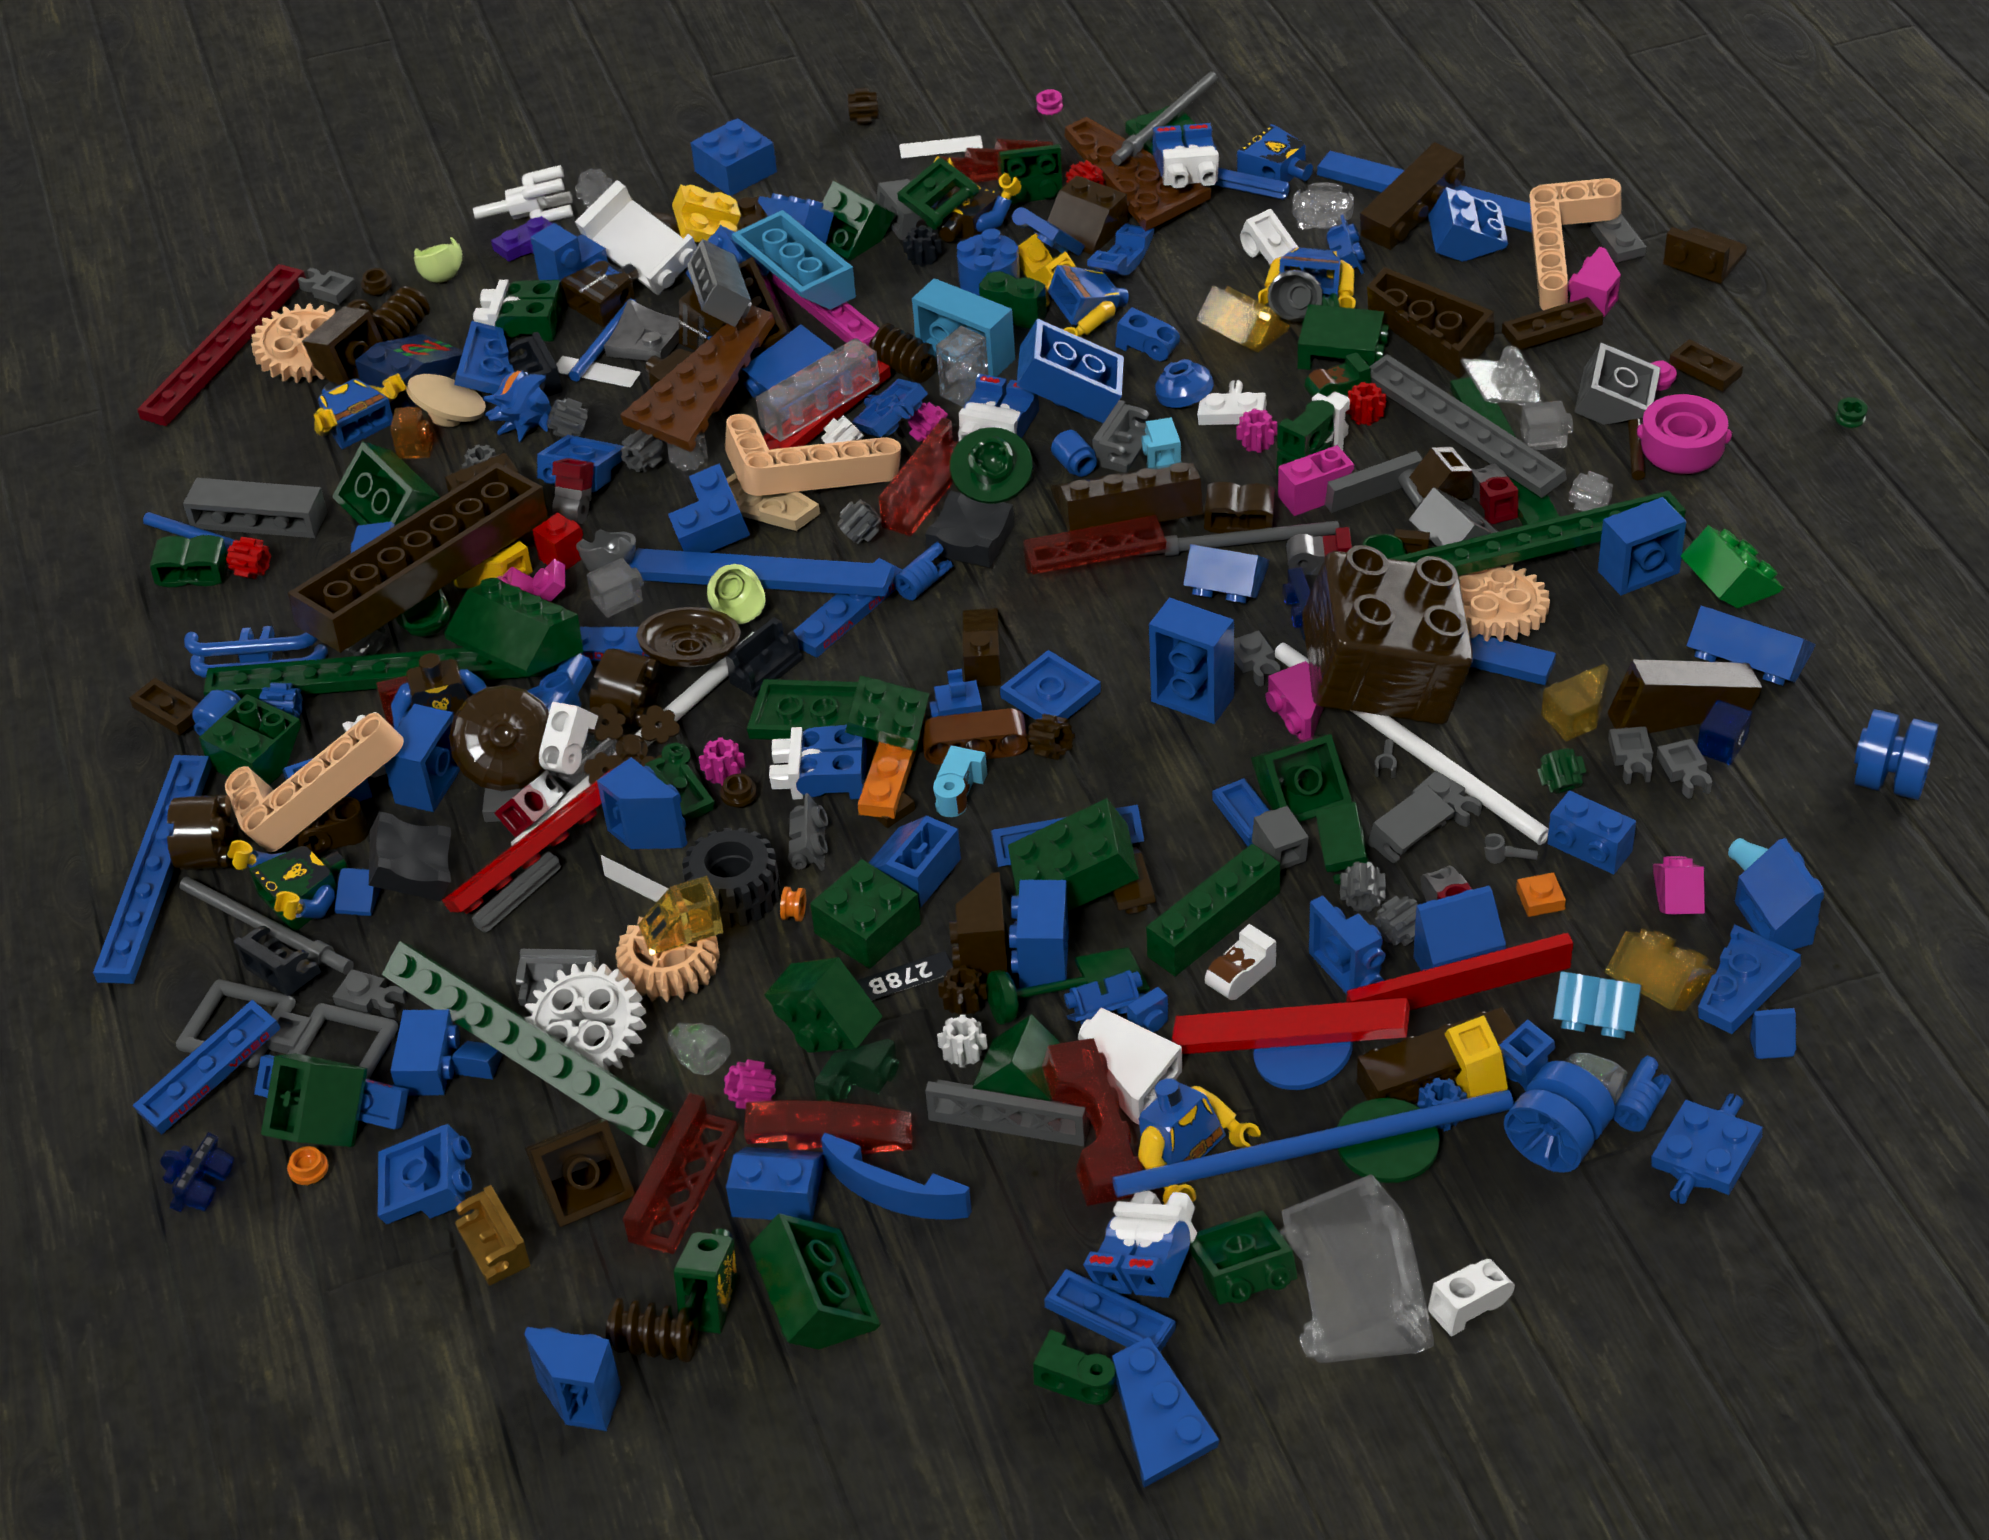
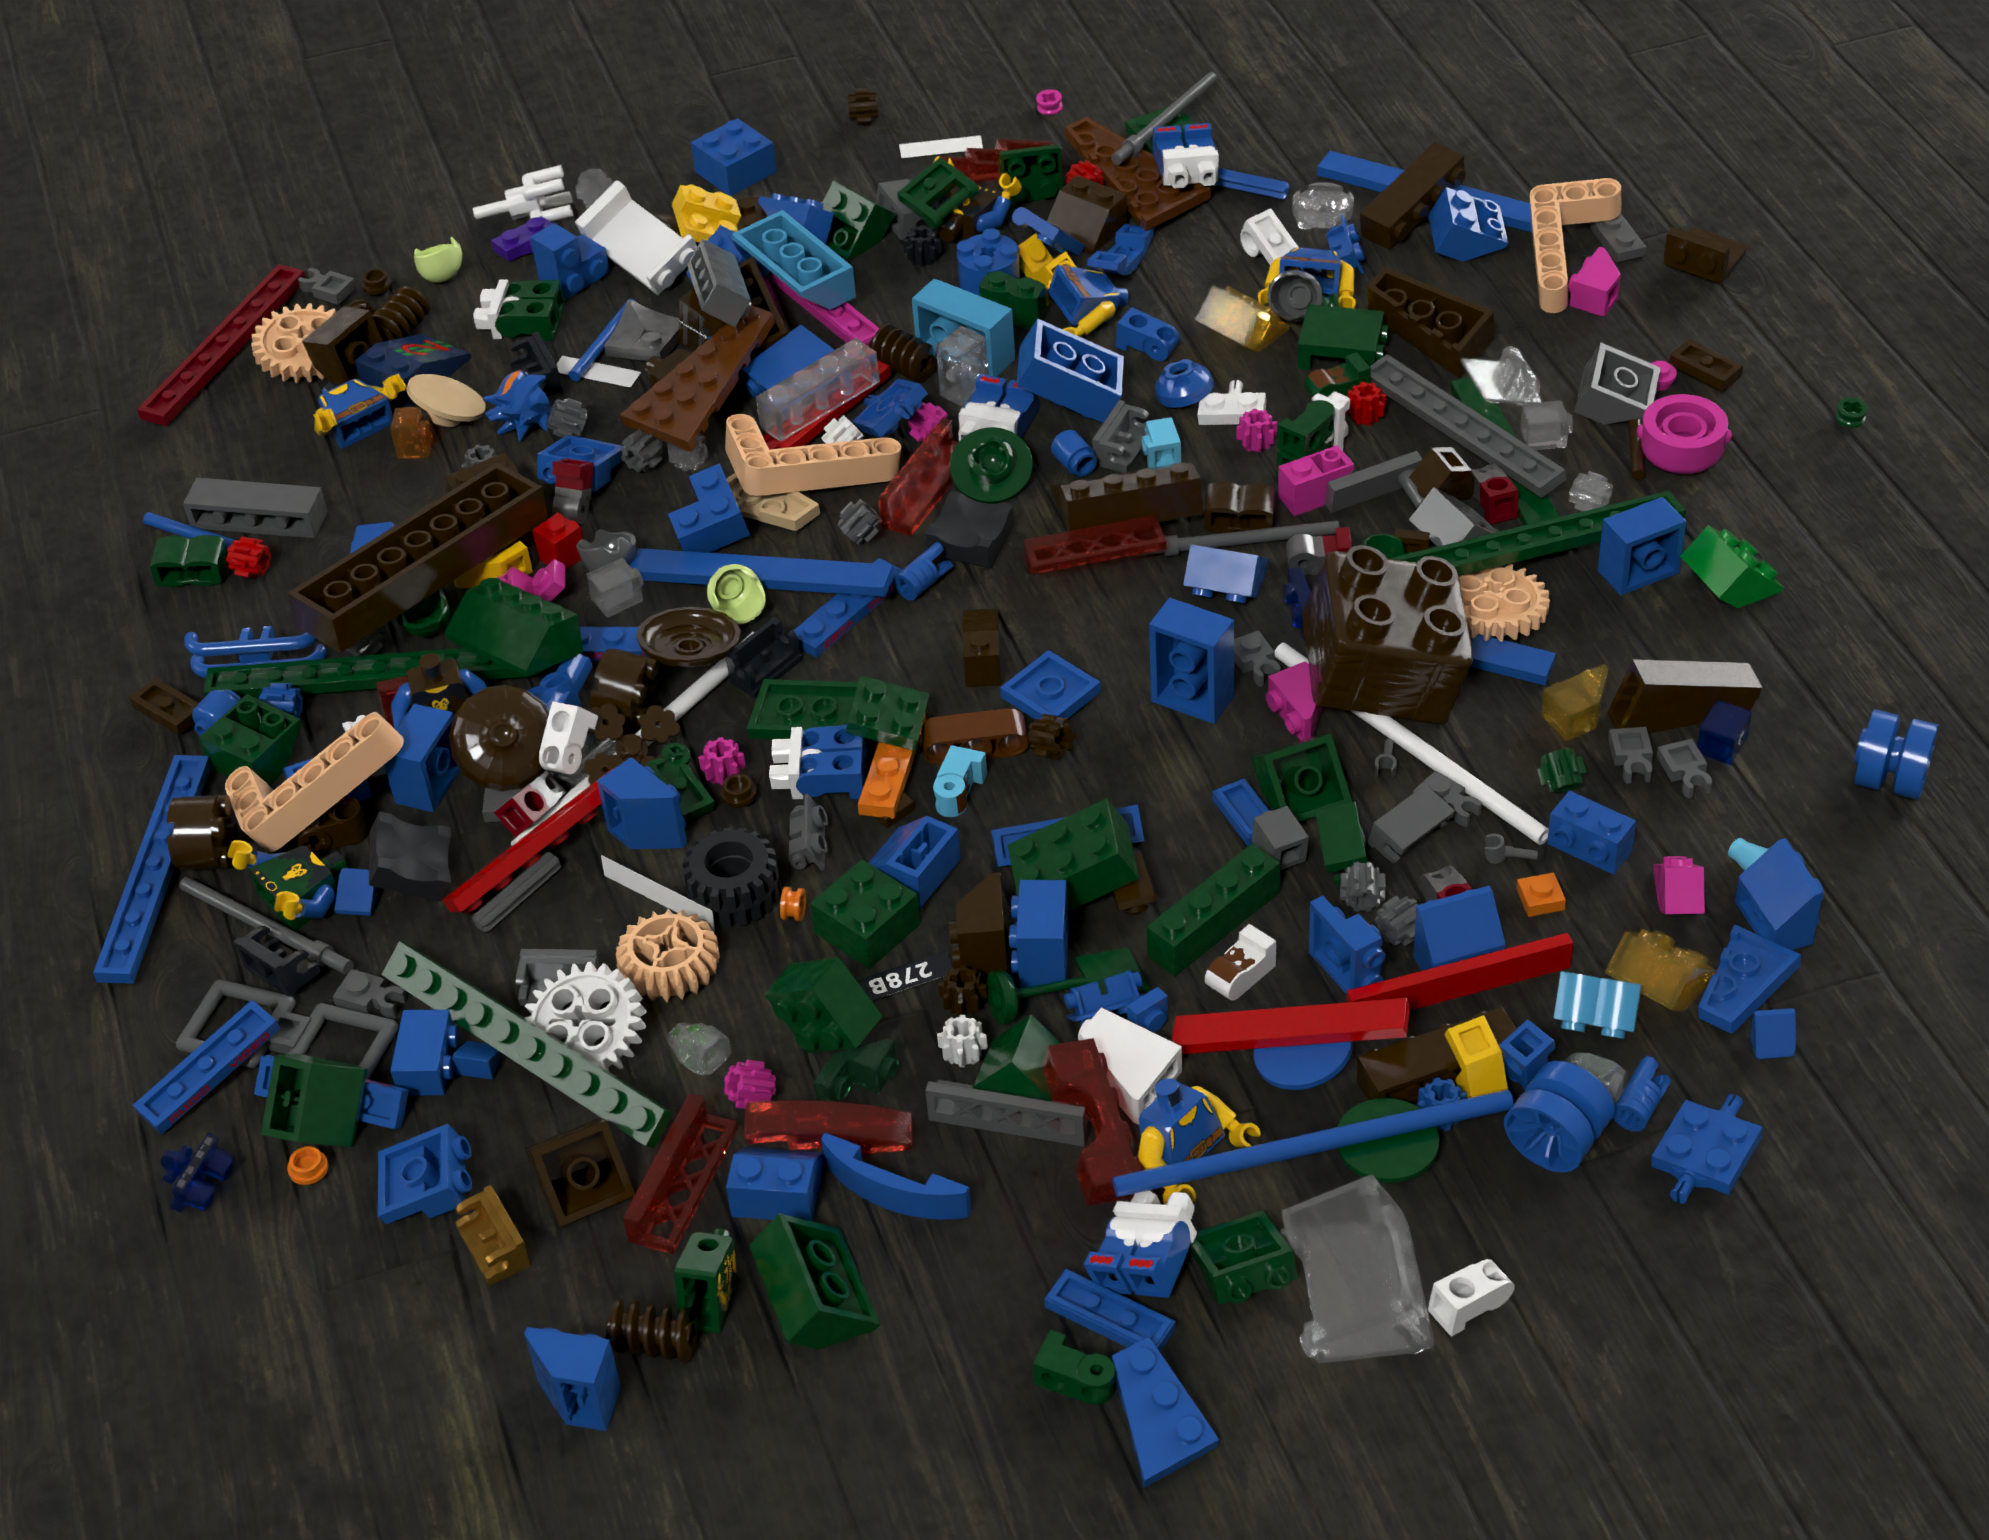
dark green slope [332,441,441,526] -> none
blue wing [454,321,514,394] -> none
dark brown torso [561,261,639,328] -> none
clear yellow slope [638,876,724,955] -> none
blue brick [929,669,982,718] -> none
blue torso [1237,124,1313,182] -> none
dark brown plate [1502,297,1604,351] -> none
blue slope [1686,606,1816,686] -> none

